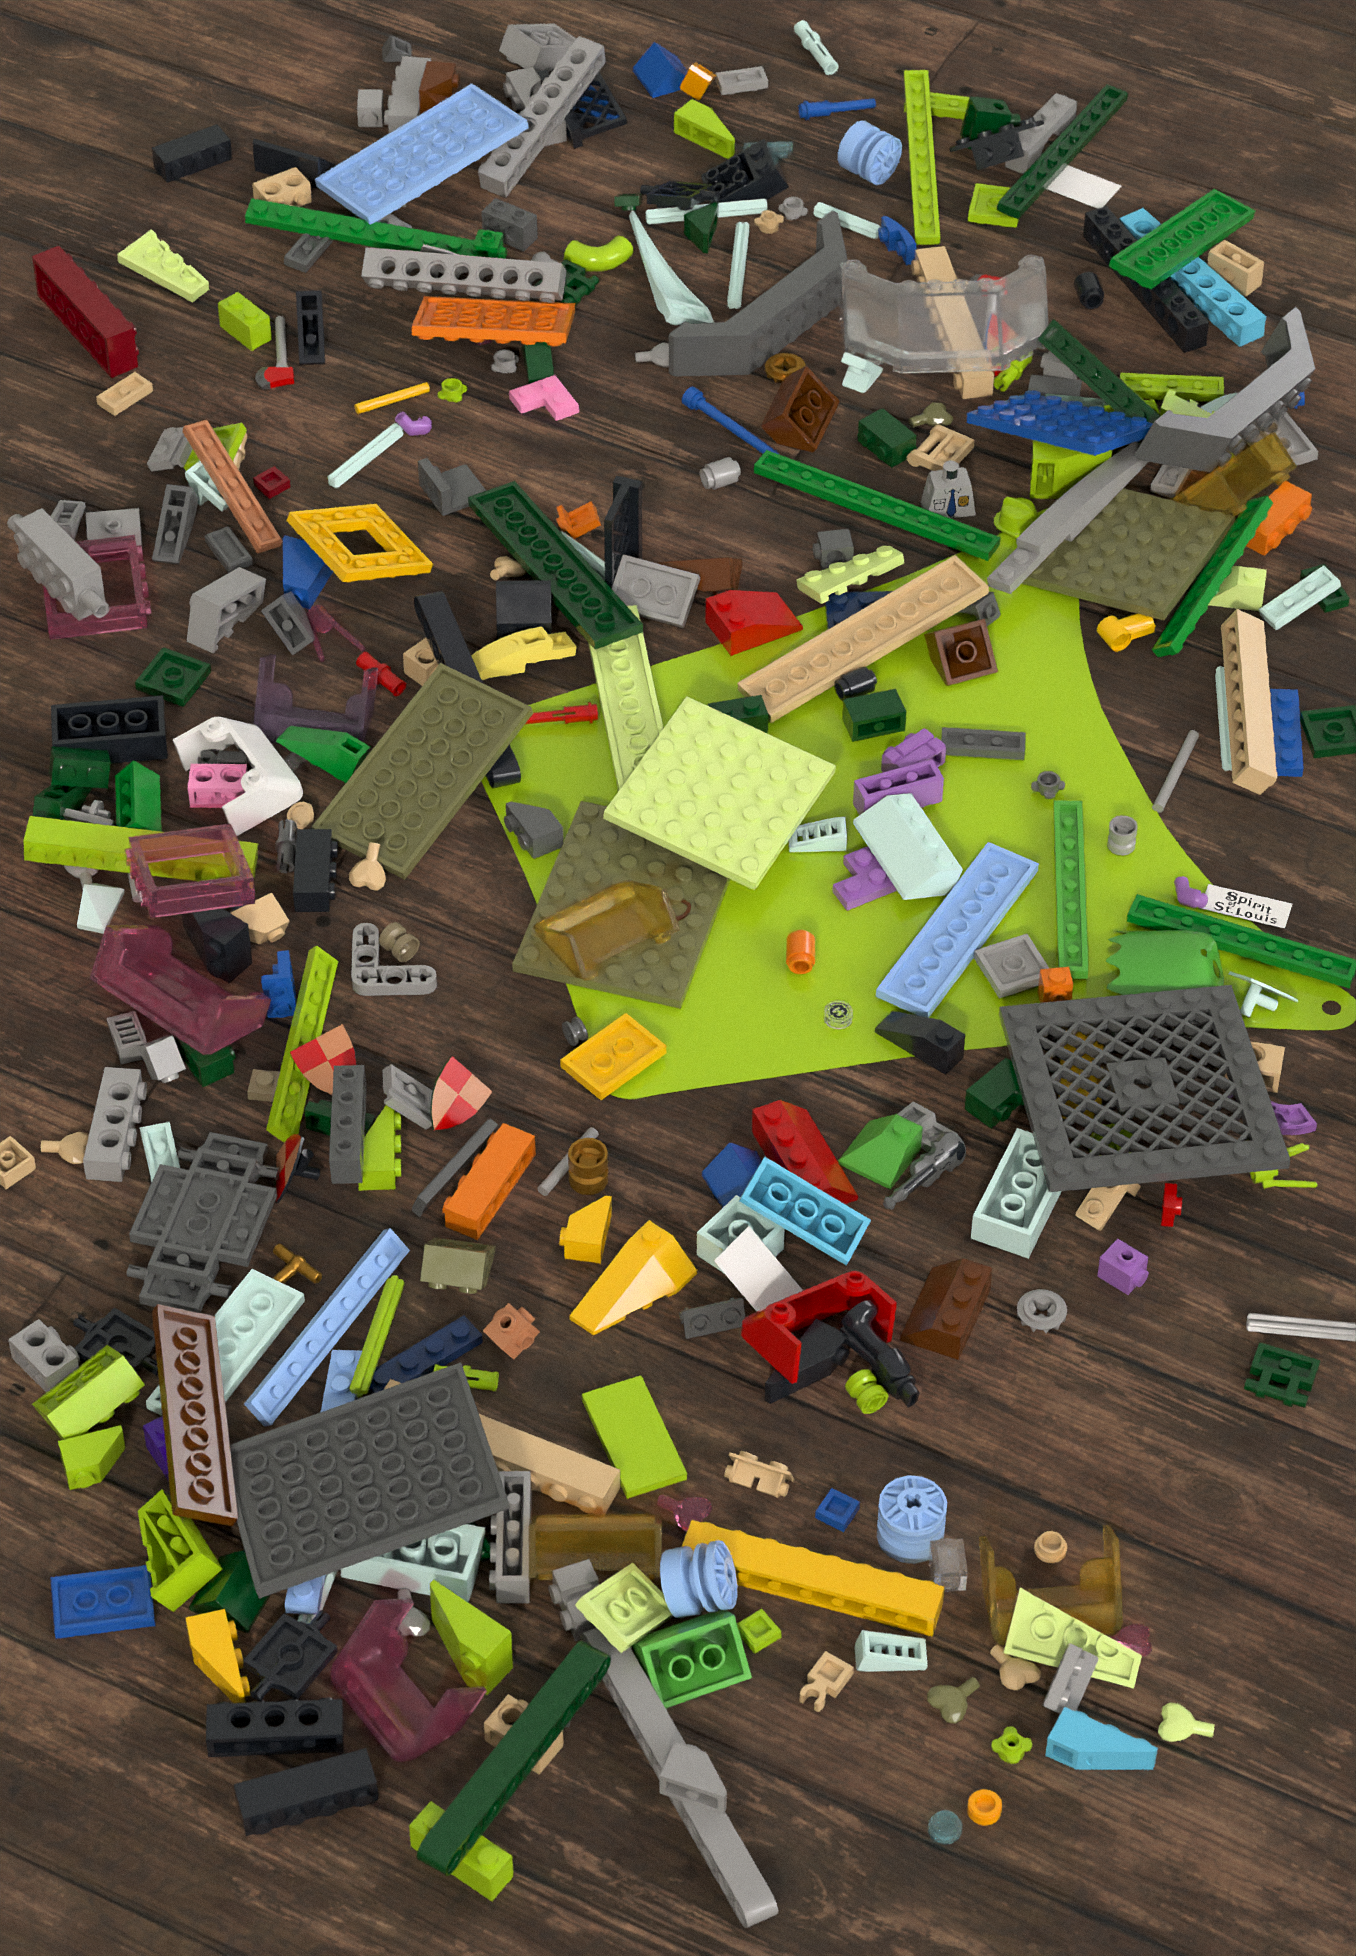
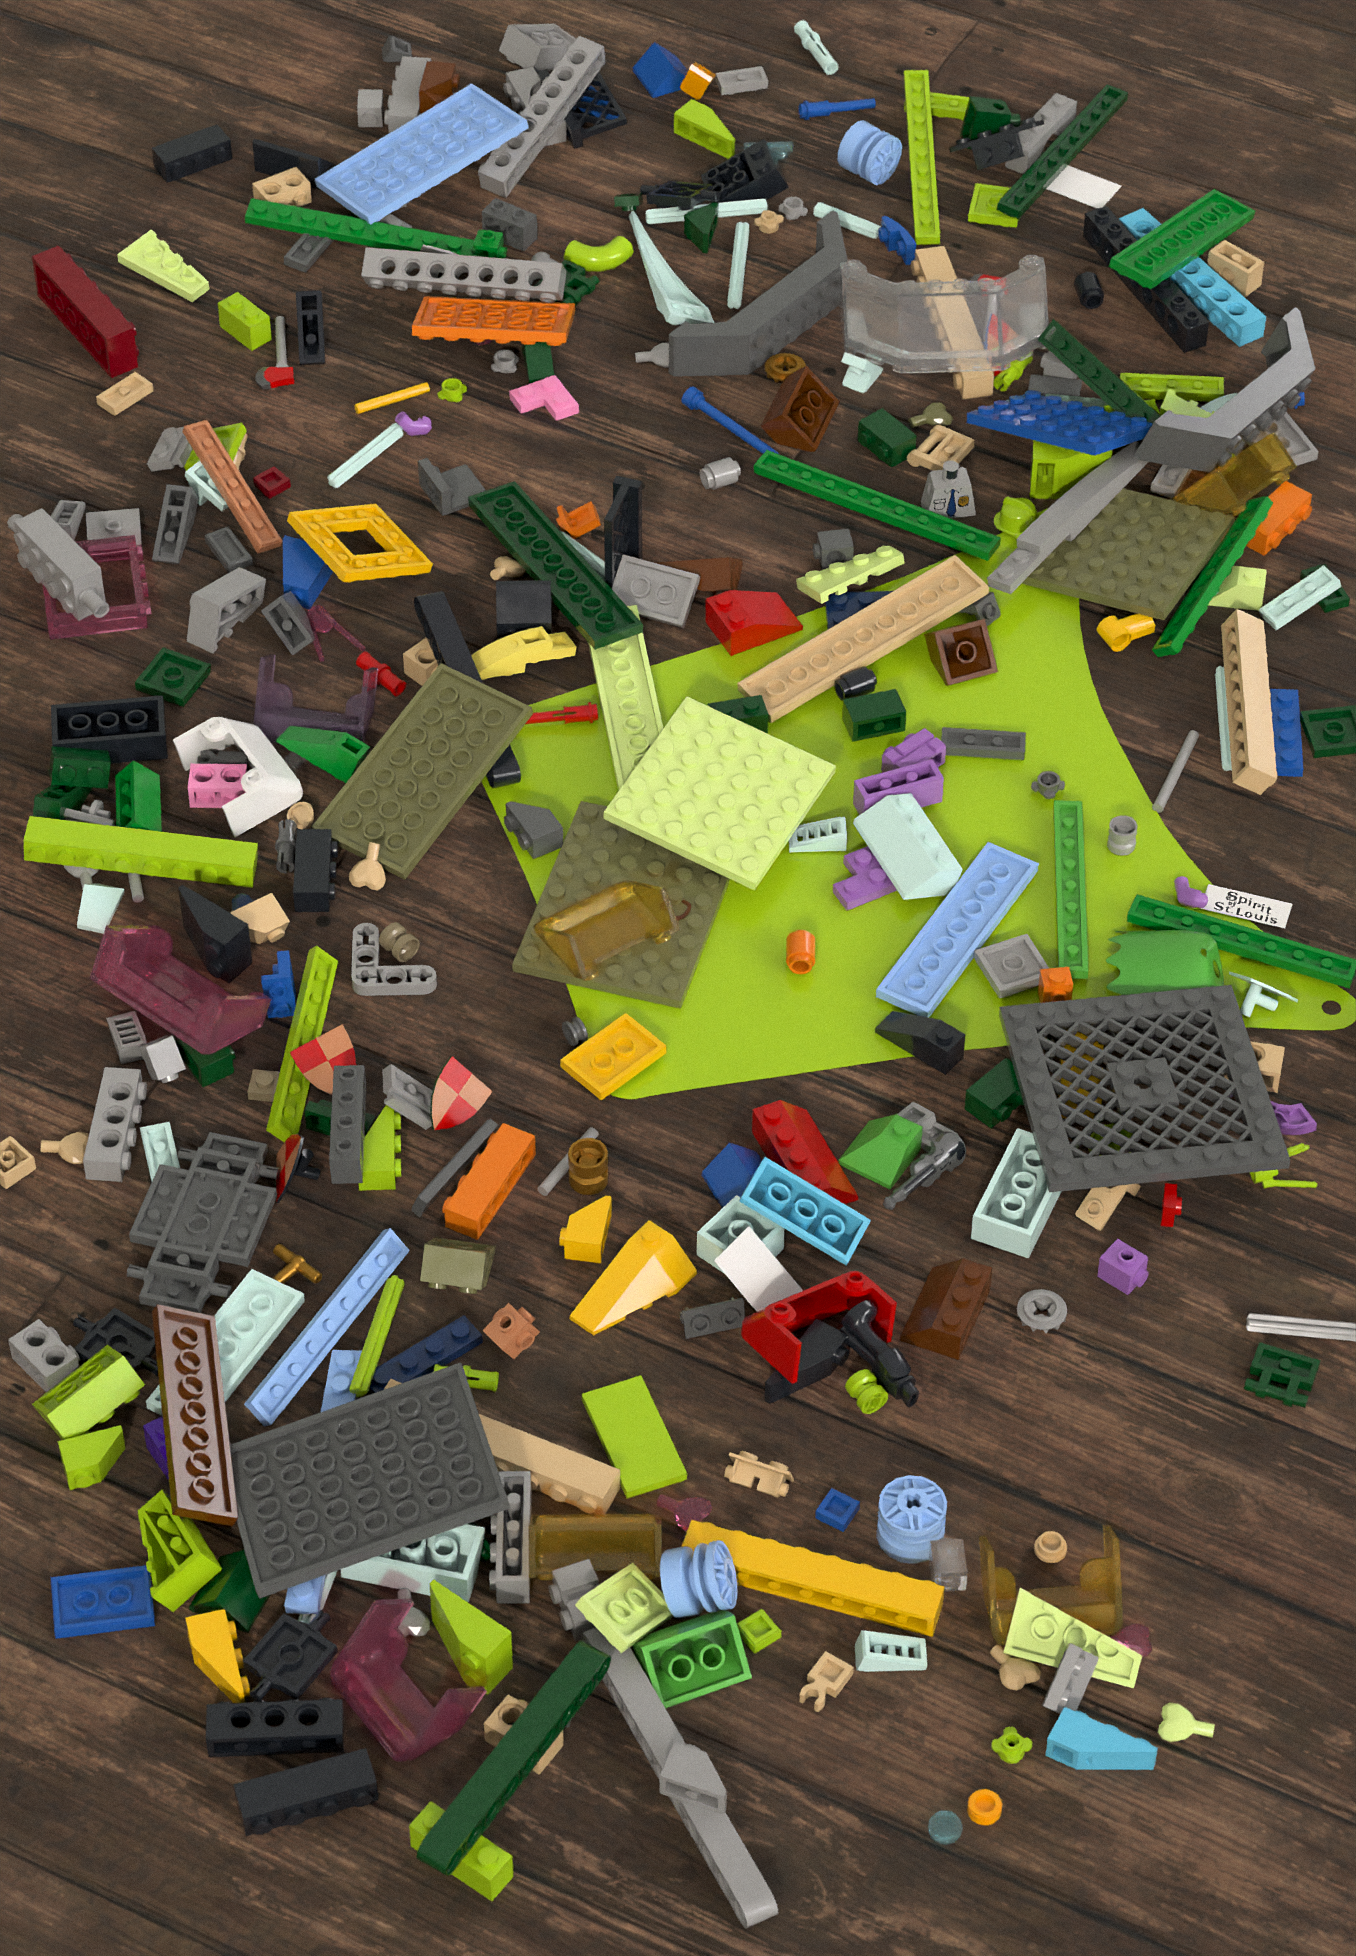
clear pink window [124,824,255,918] -> none
clear tile [823,1000,853,1029] -> none
olive rock [927,1677,980,1724] -> none

